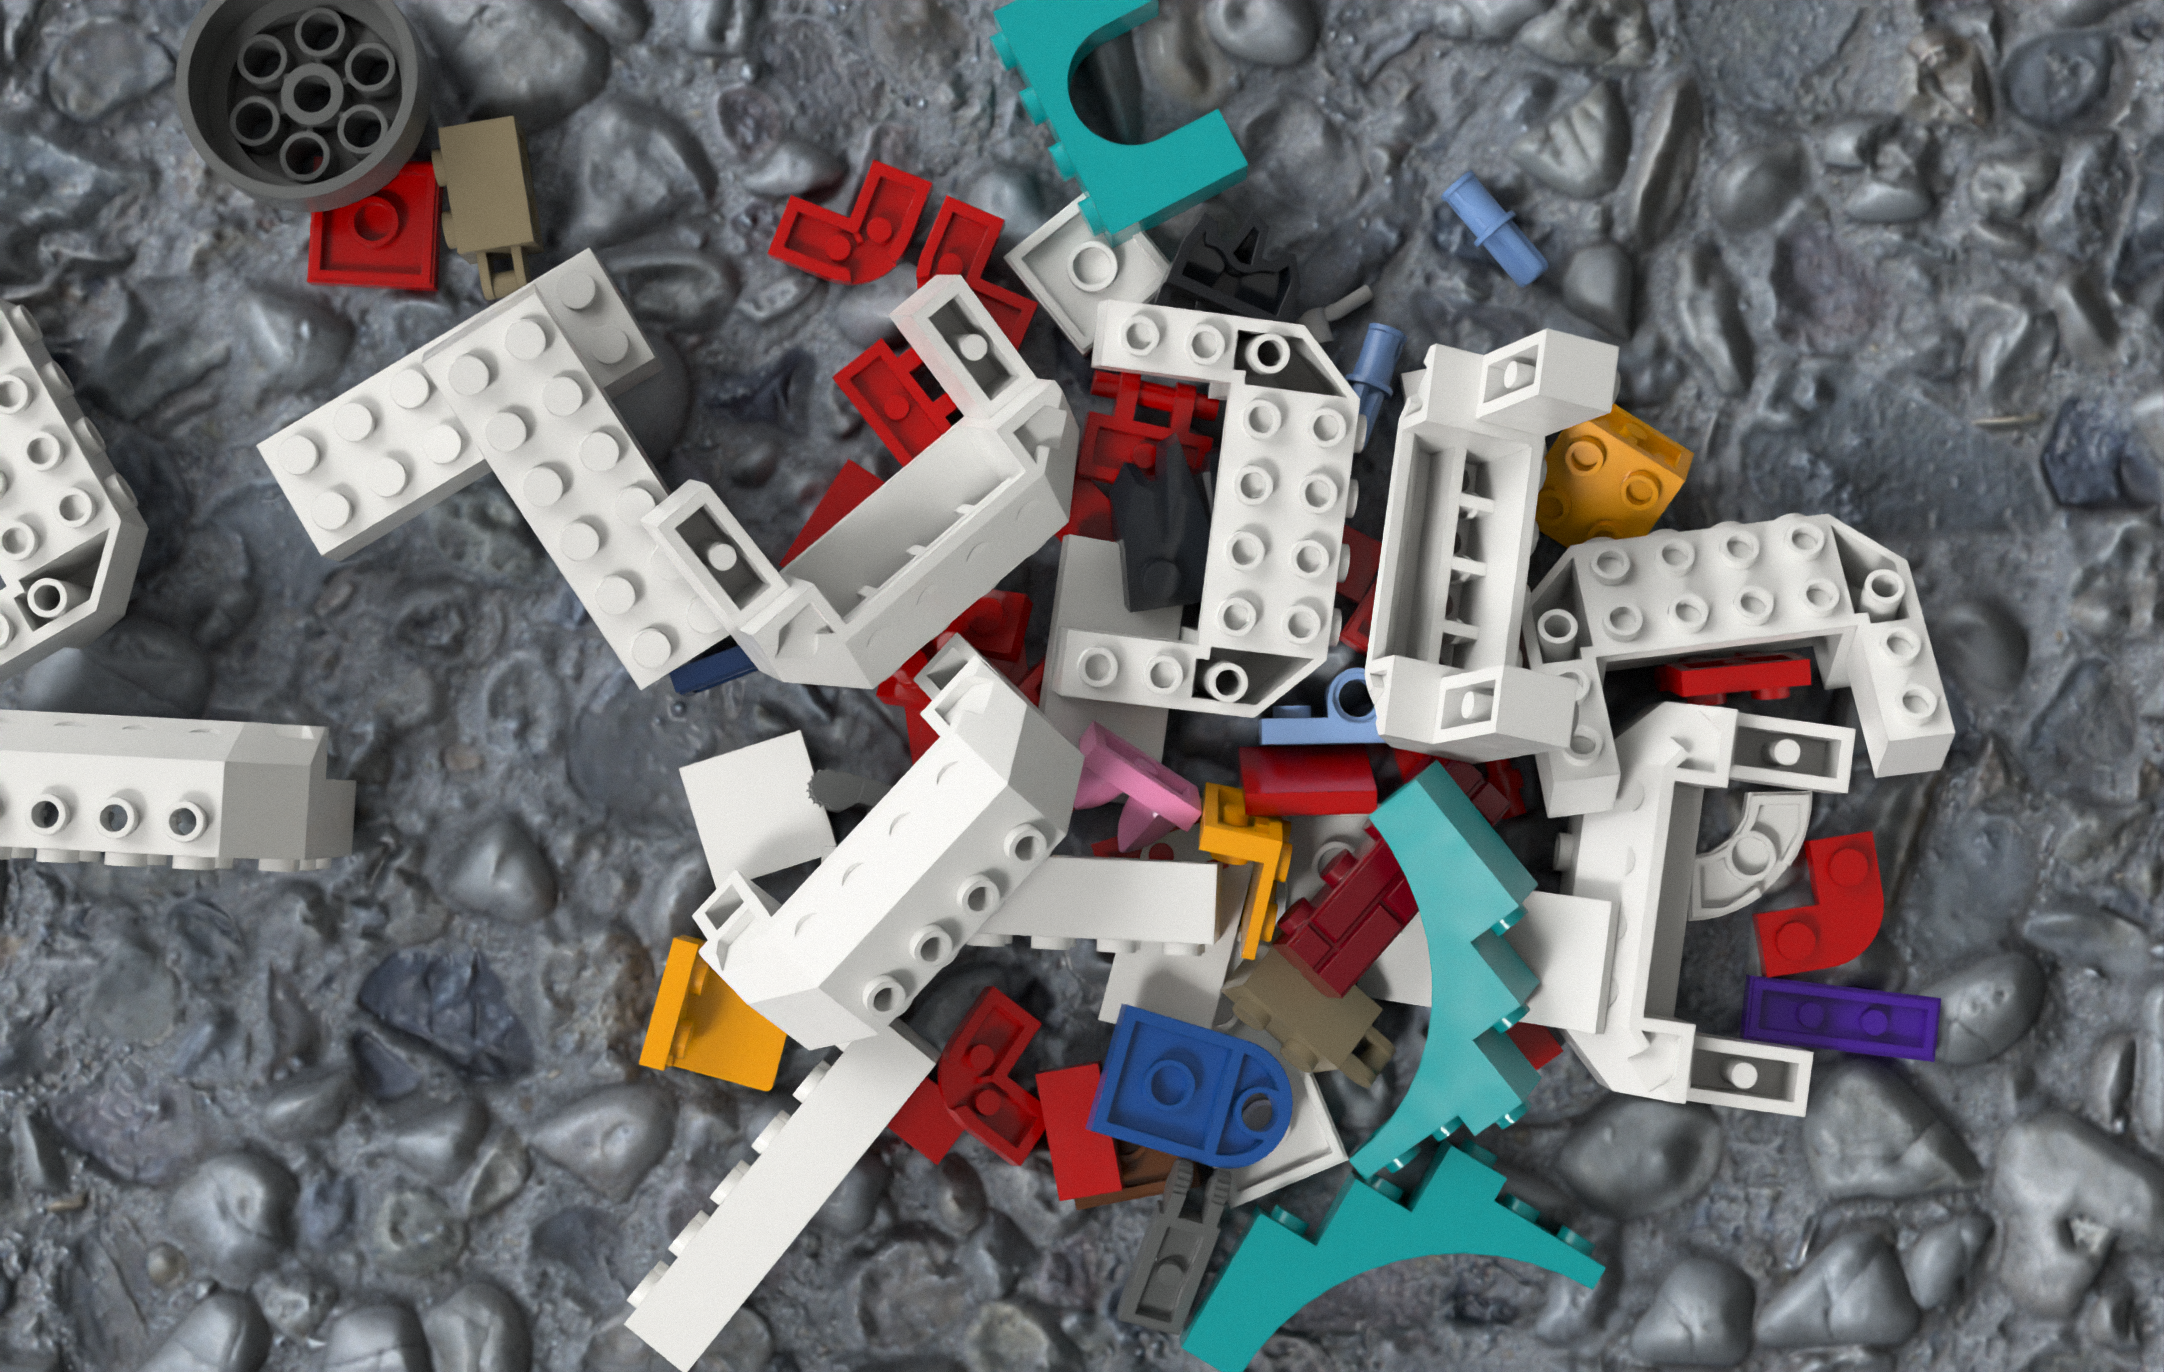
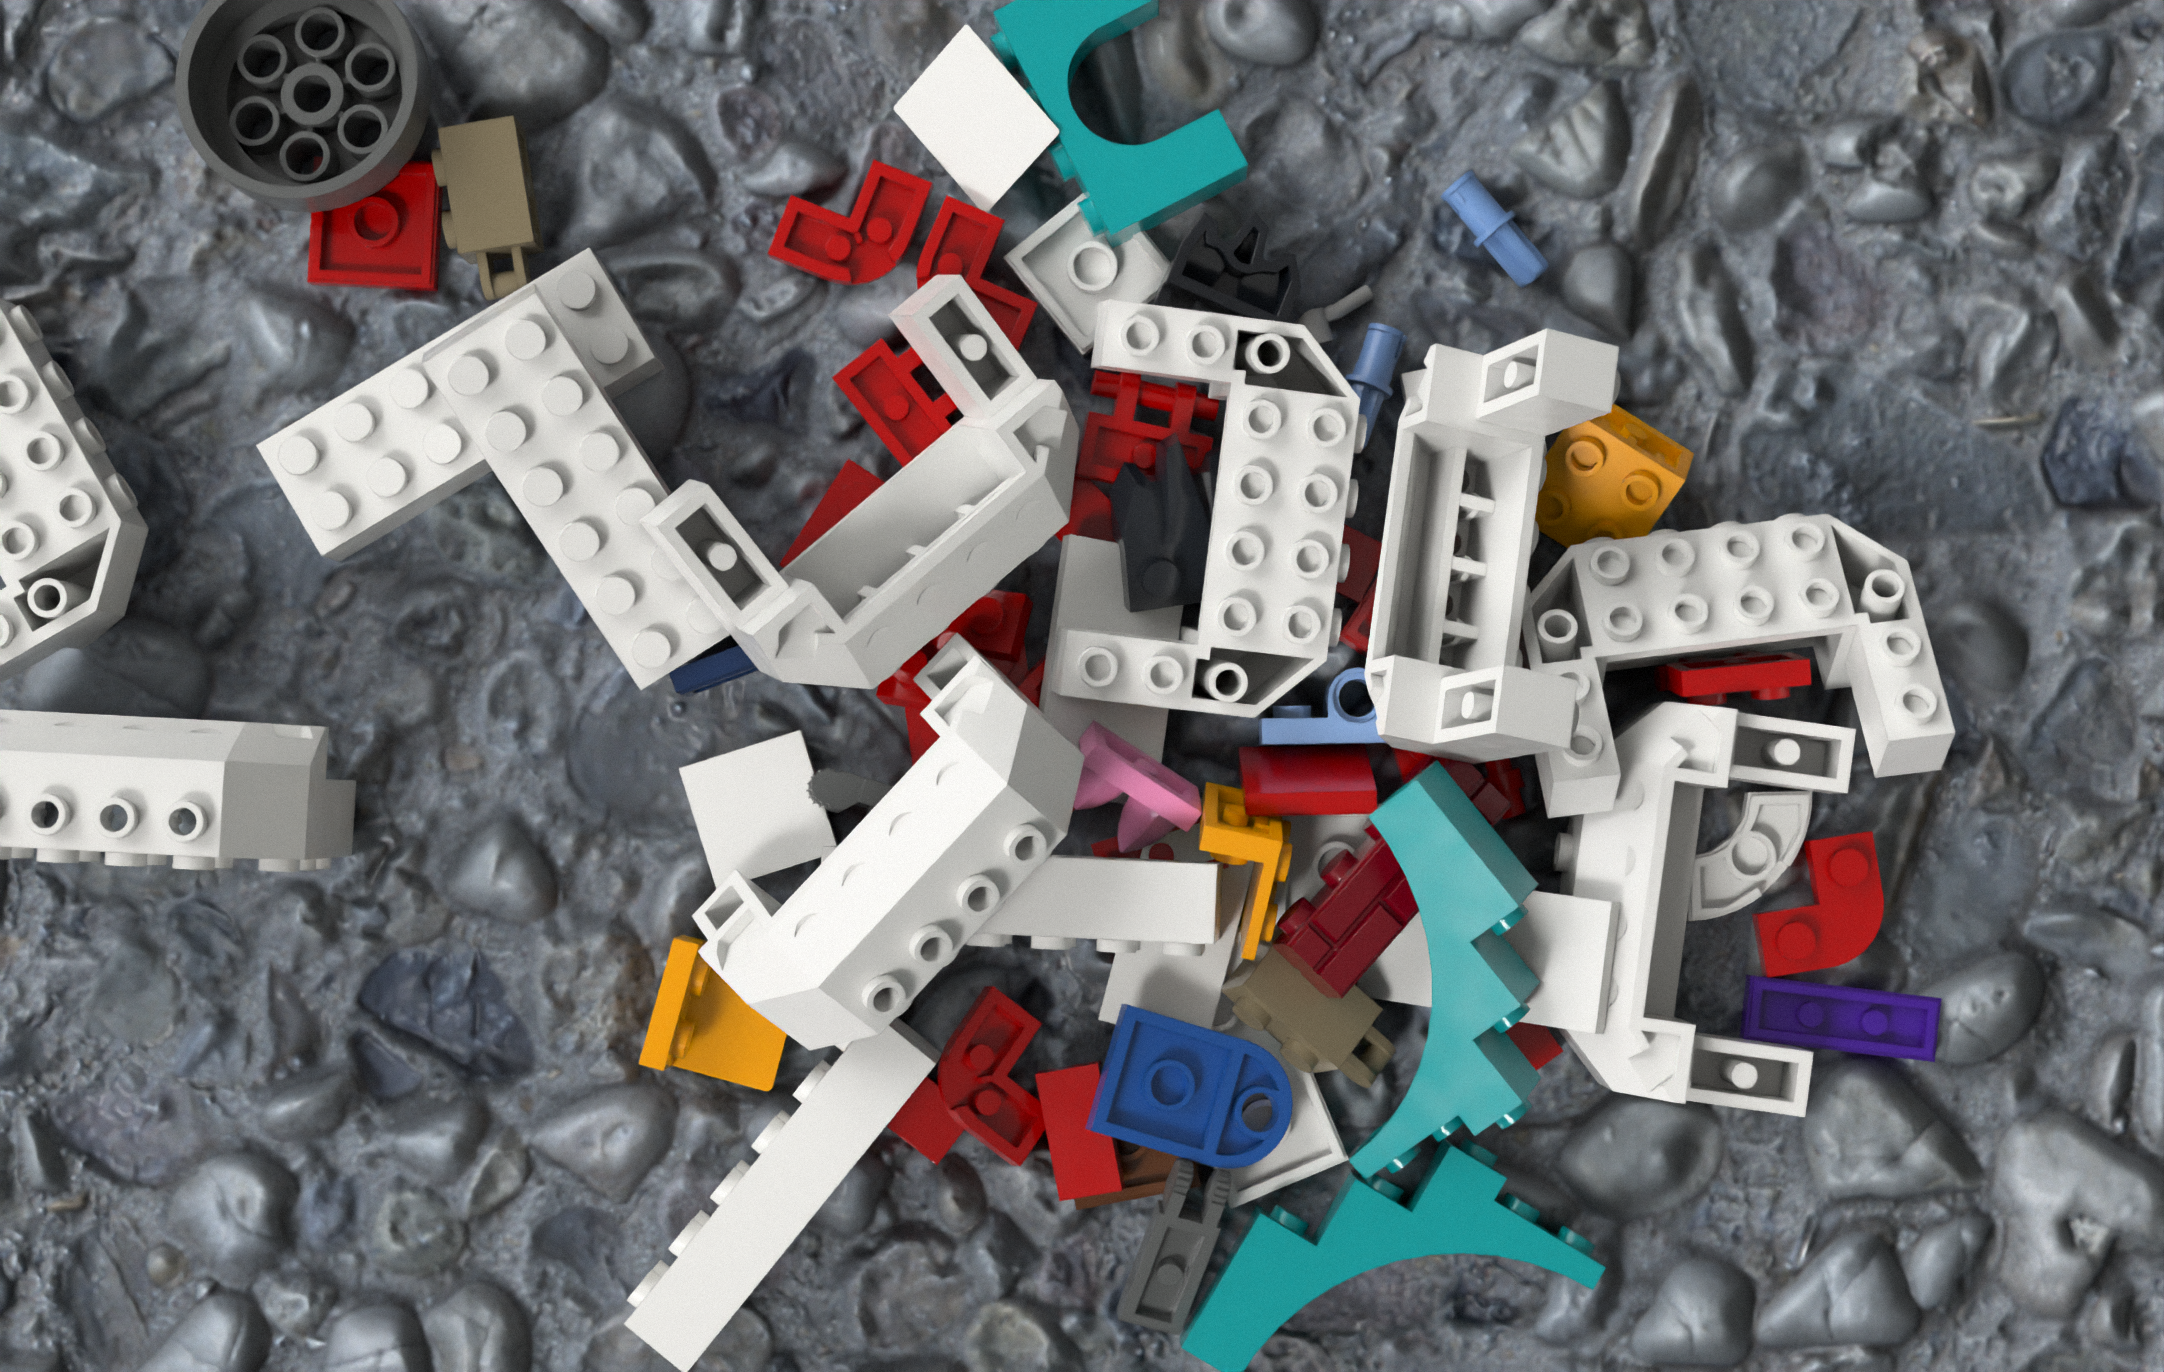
none -> white sticker [894,25,1060,212]

